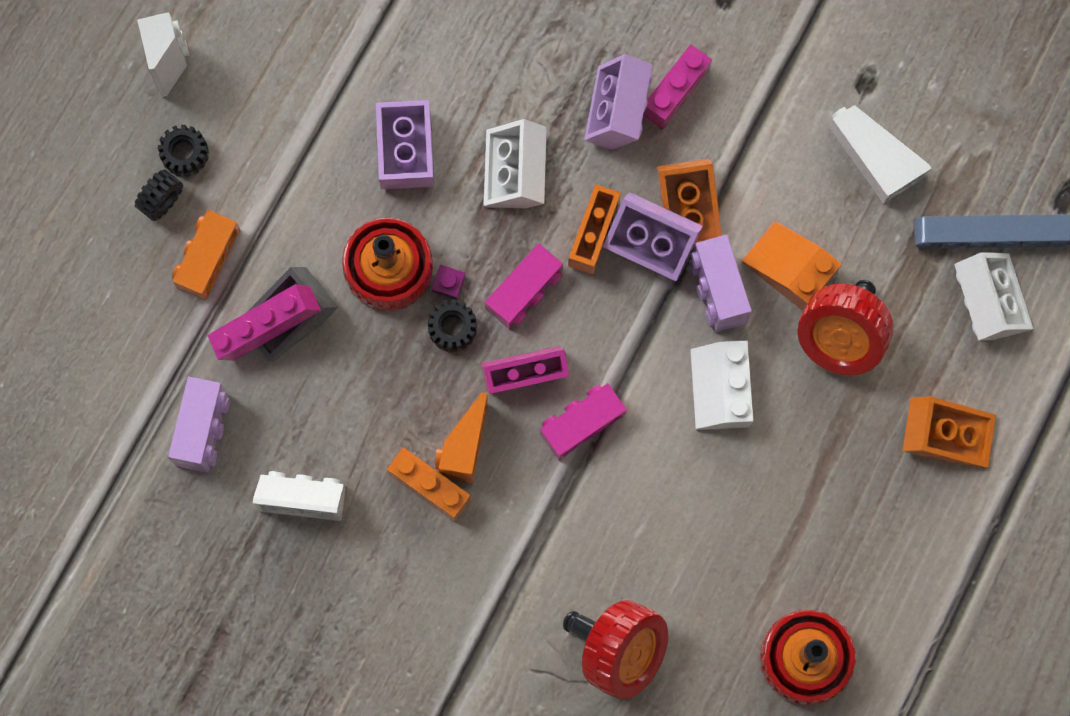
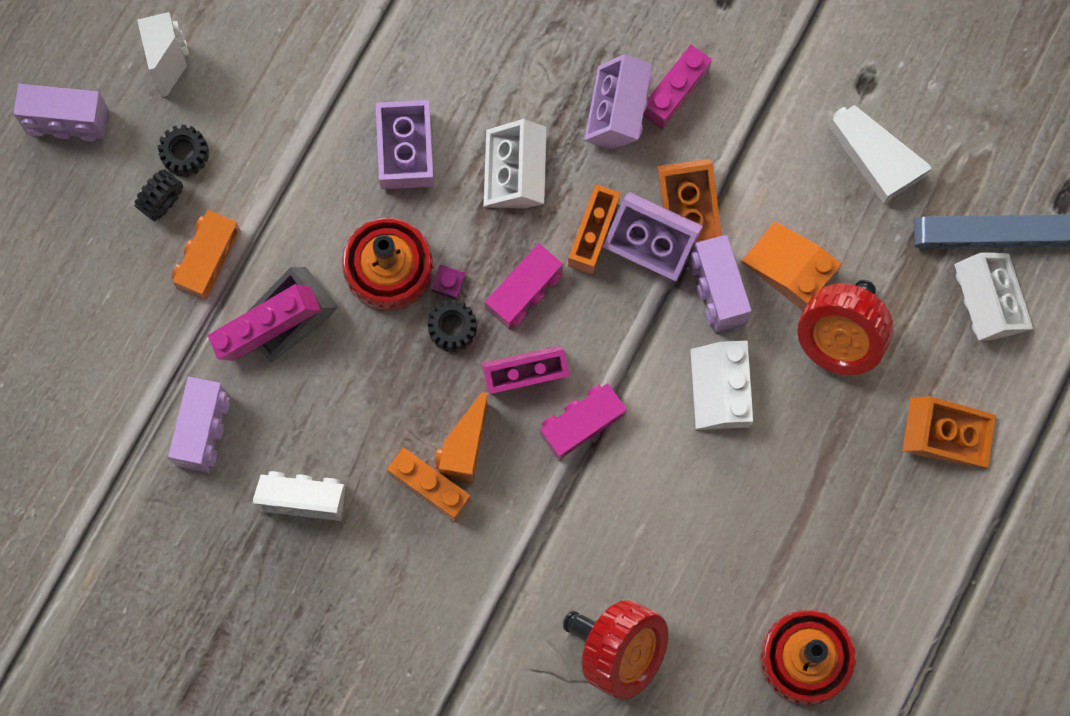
none -> lavender brick [13,84,109,142]

